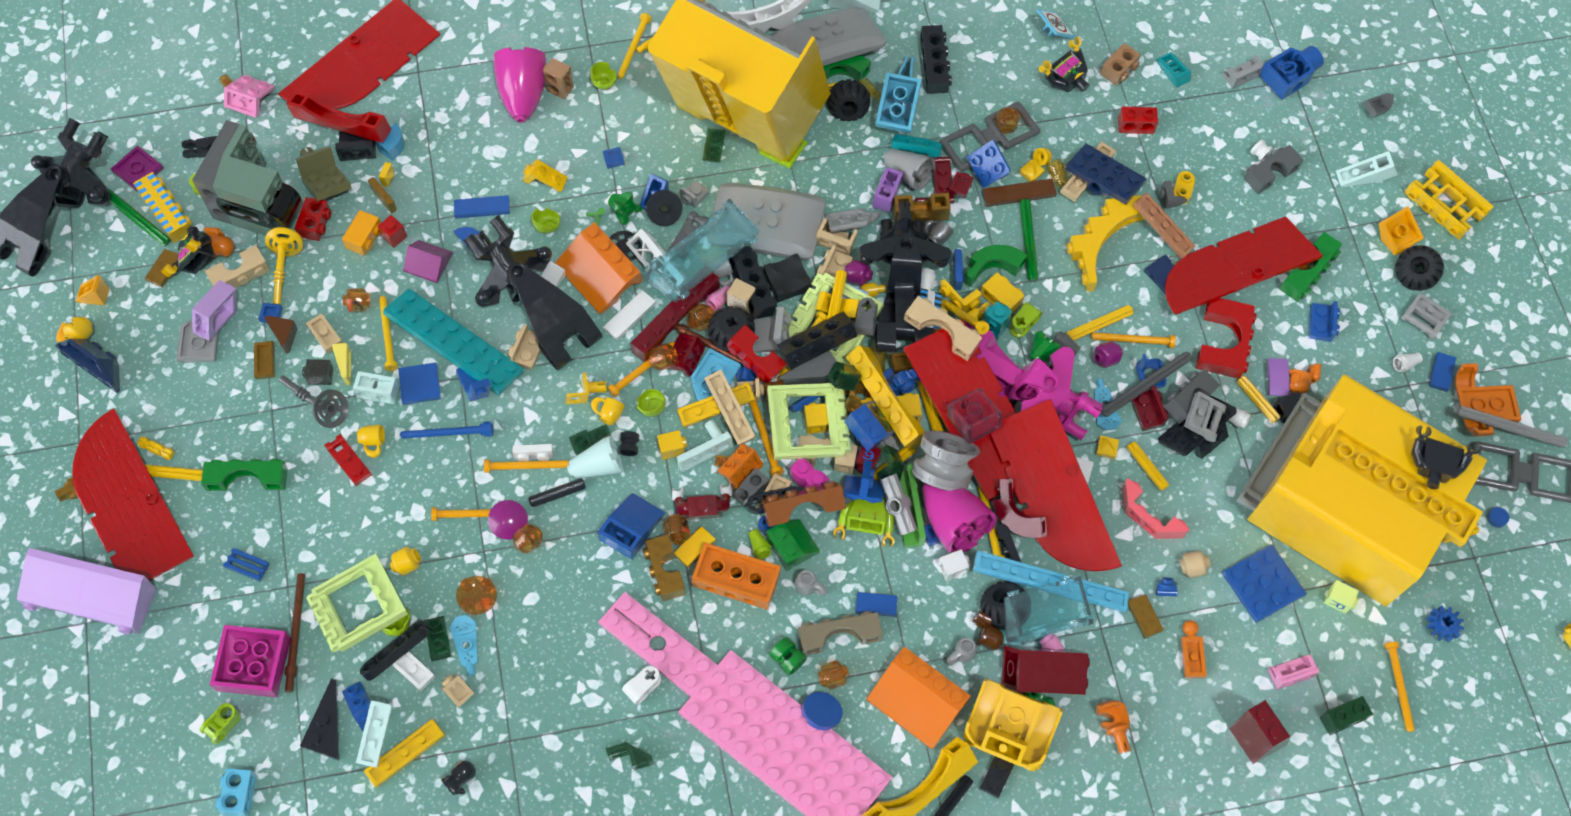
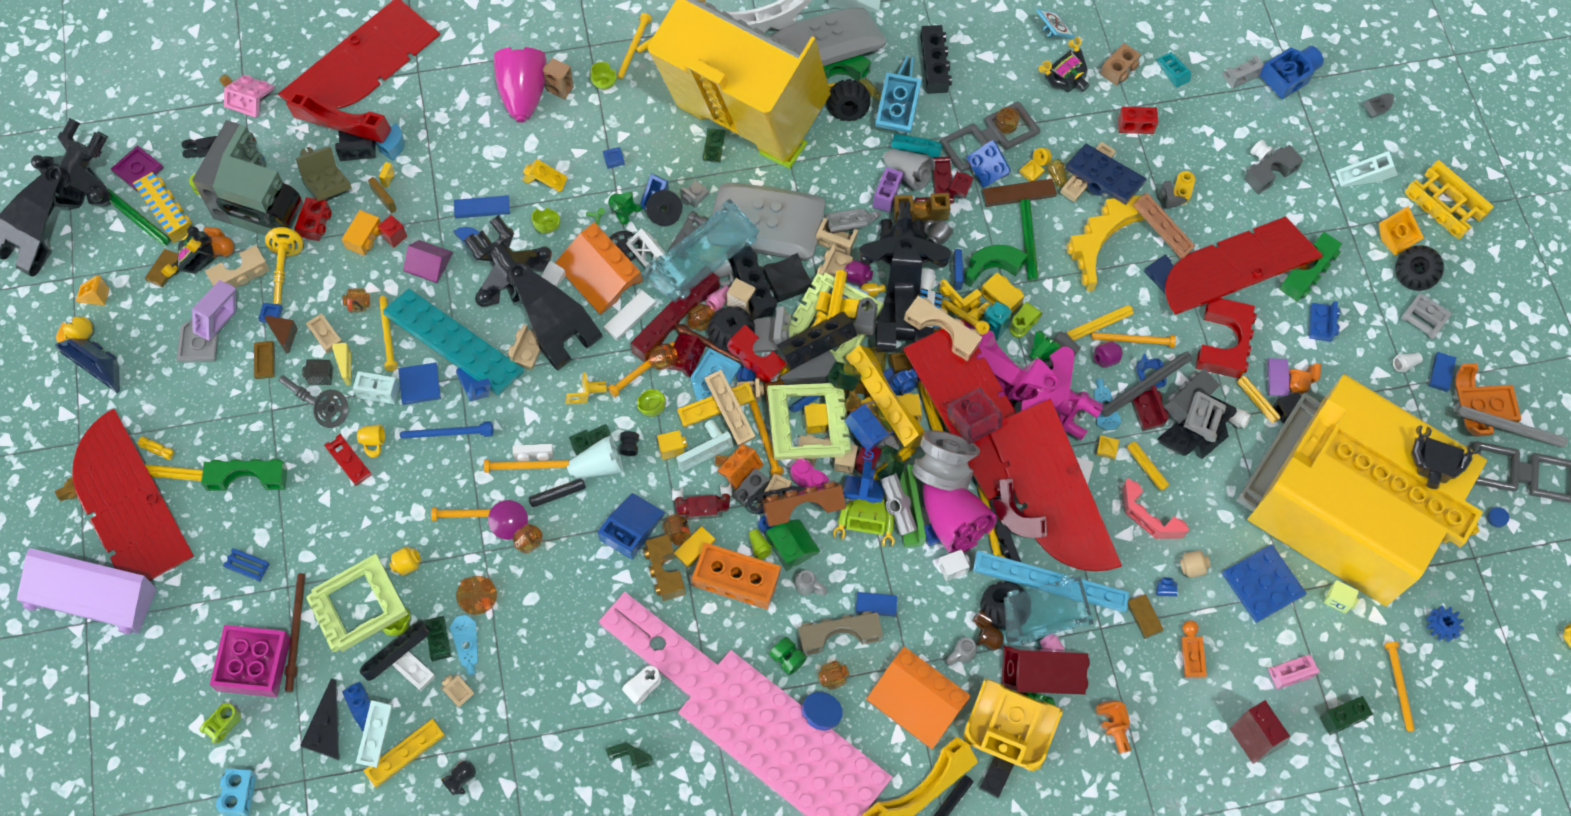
yellow piece [591,397,625,426] -> none

